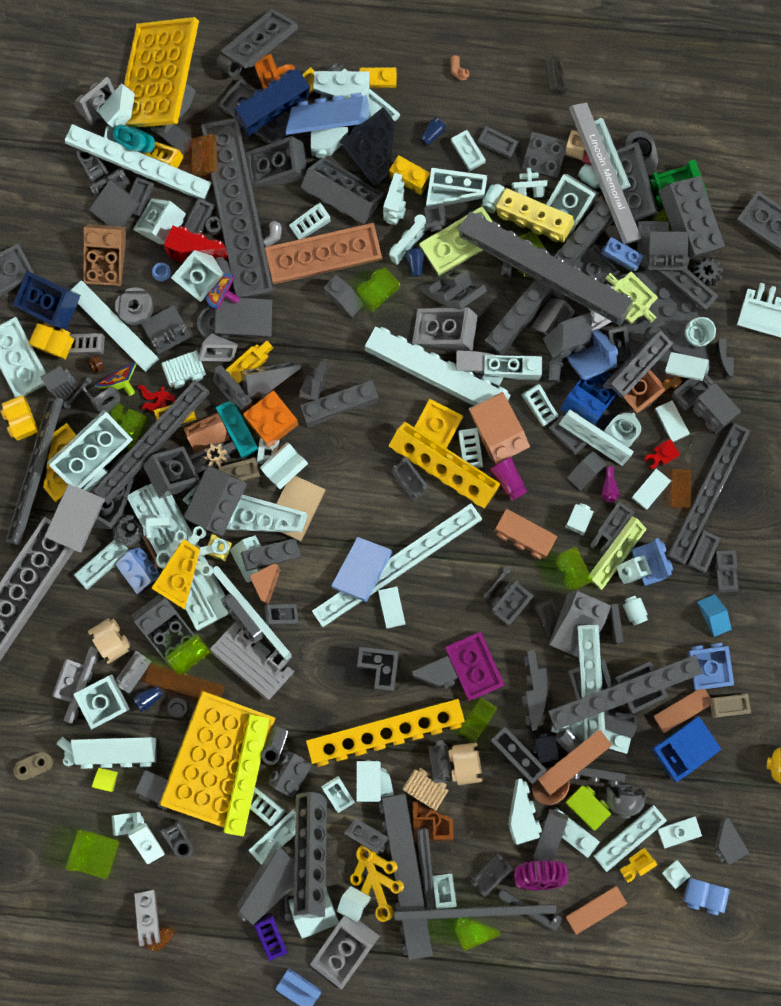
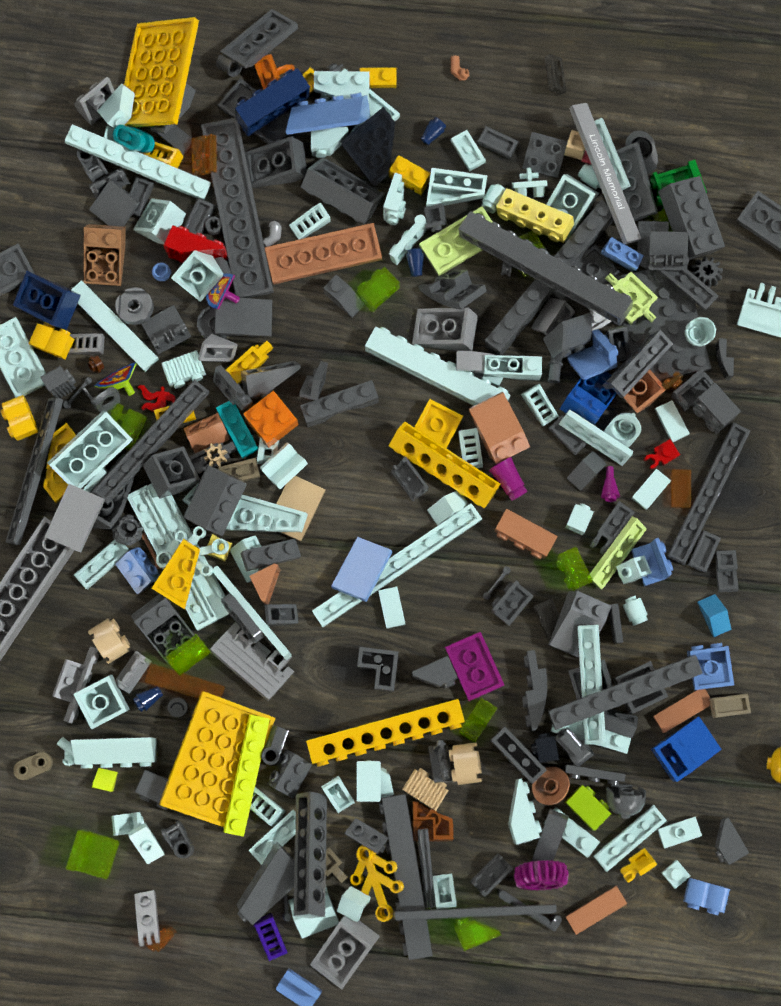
light aqua bracket [143,514,172,541] -> none
nougat tile [538,729,612,795] -> none
light aqua panel [665,352,709,381] -> none
none -> dark tan plate [326,848,348,883]
none -> light aqua slope [427,491,469,526]

